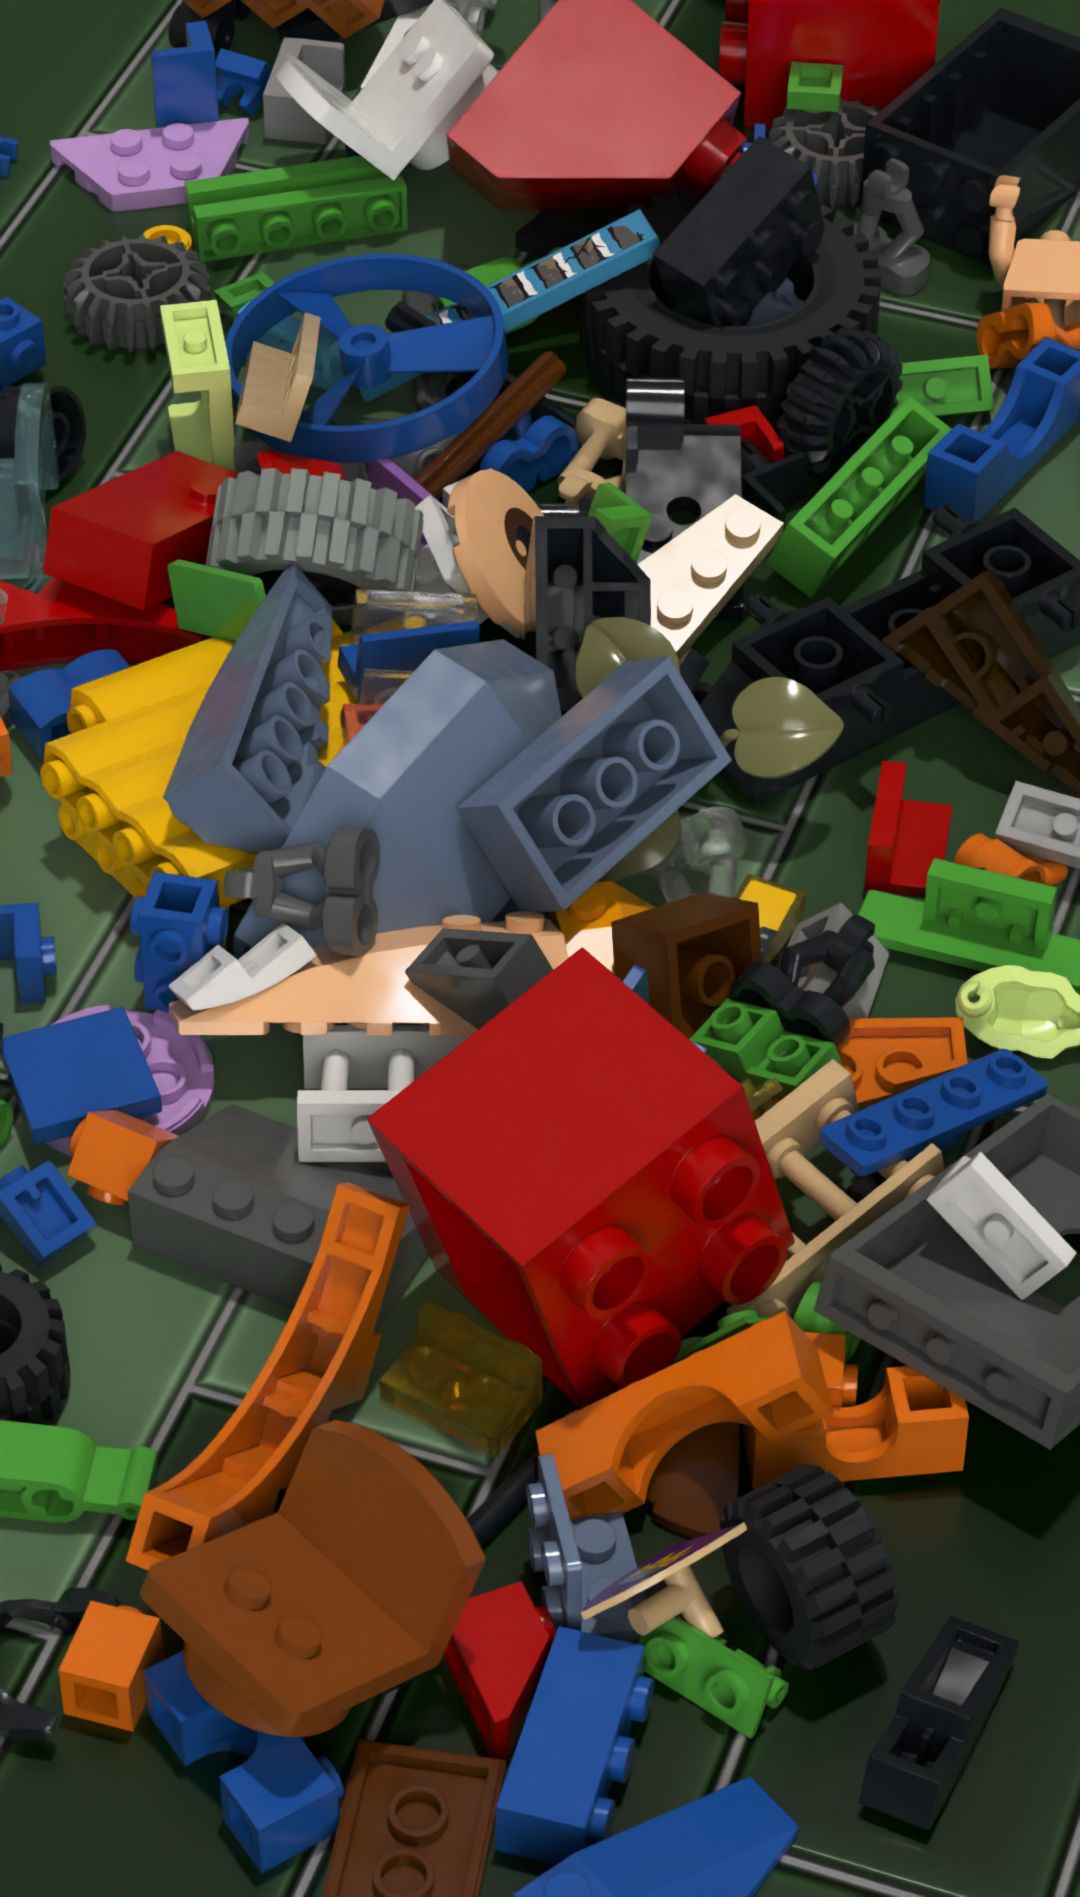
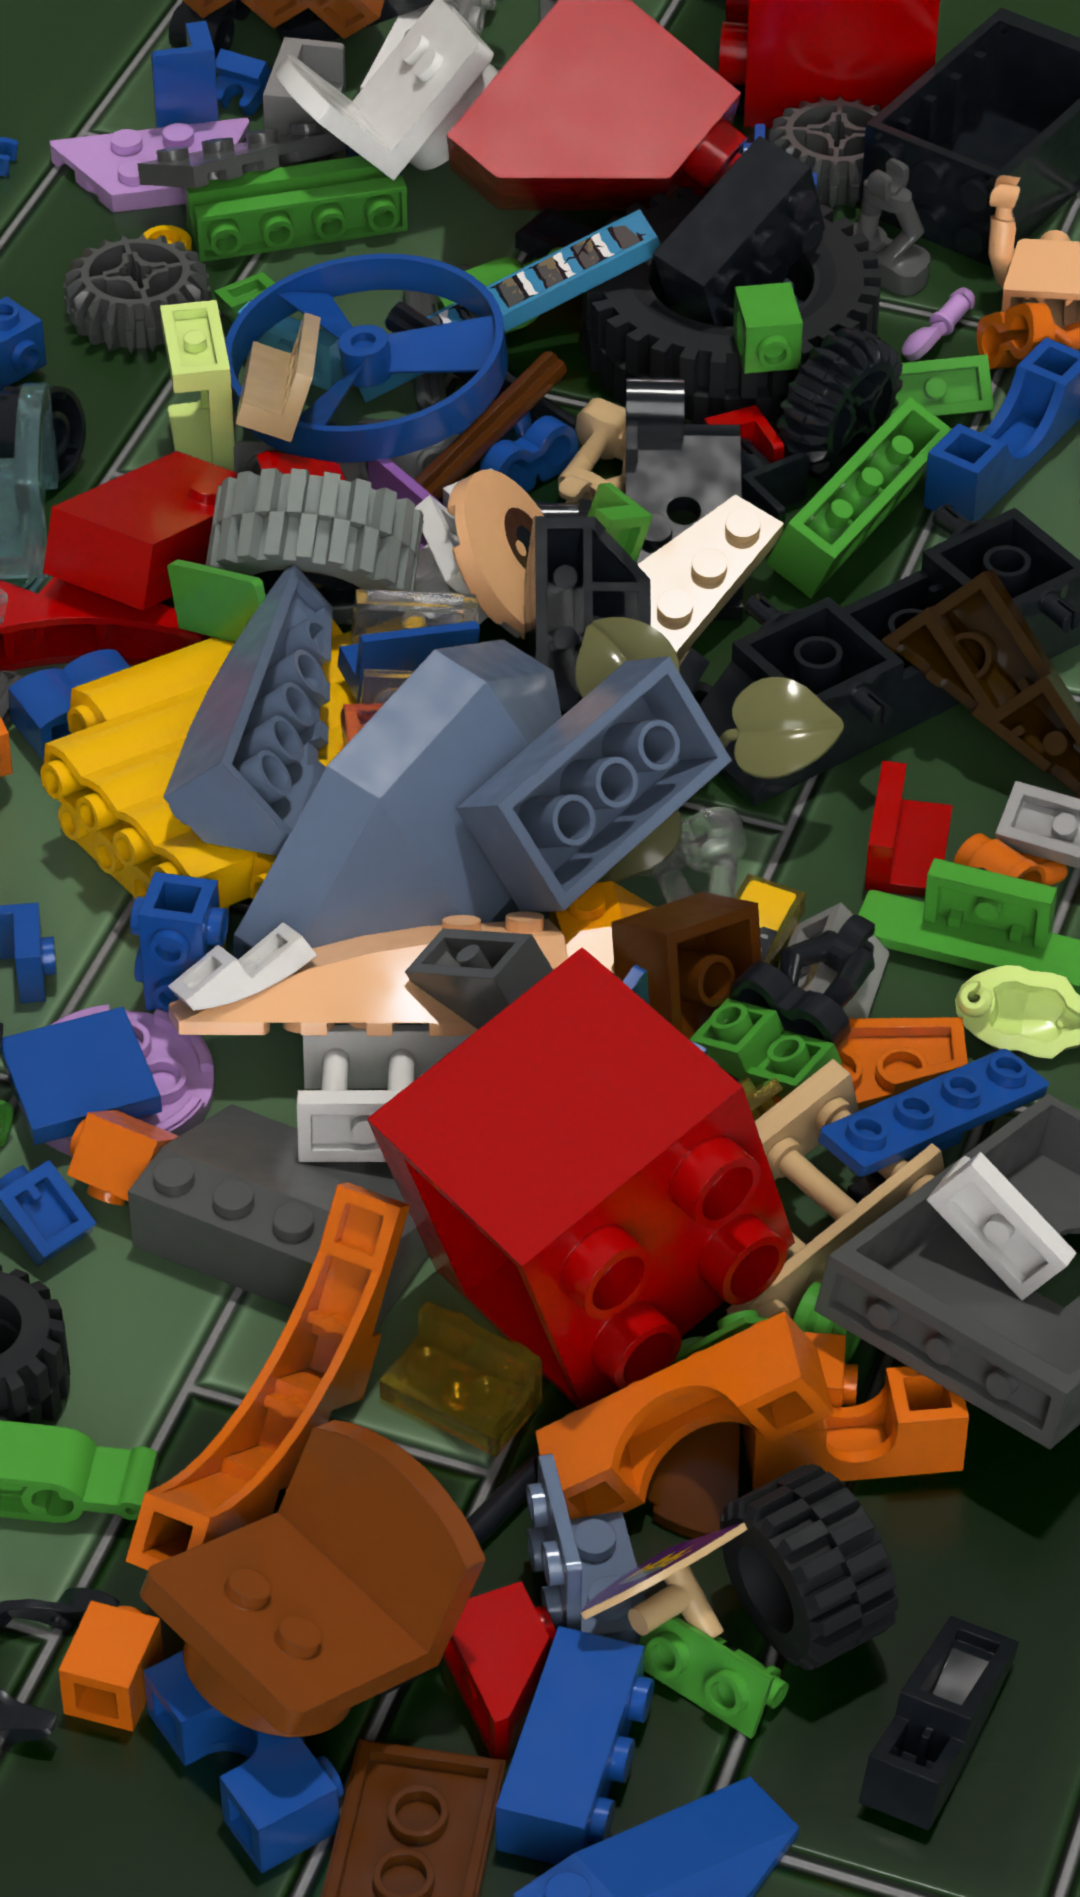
dark grey piece [224,827,380,957] -> none
bright green plate [786,61,844,114] -> none
none -> dark grey wing [137,120,345,188]
none -> bright green brick [733,282,803,374]
none -> lavender piece [901,287,975,362]

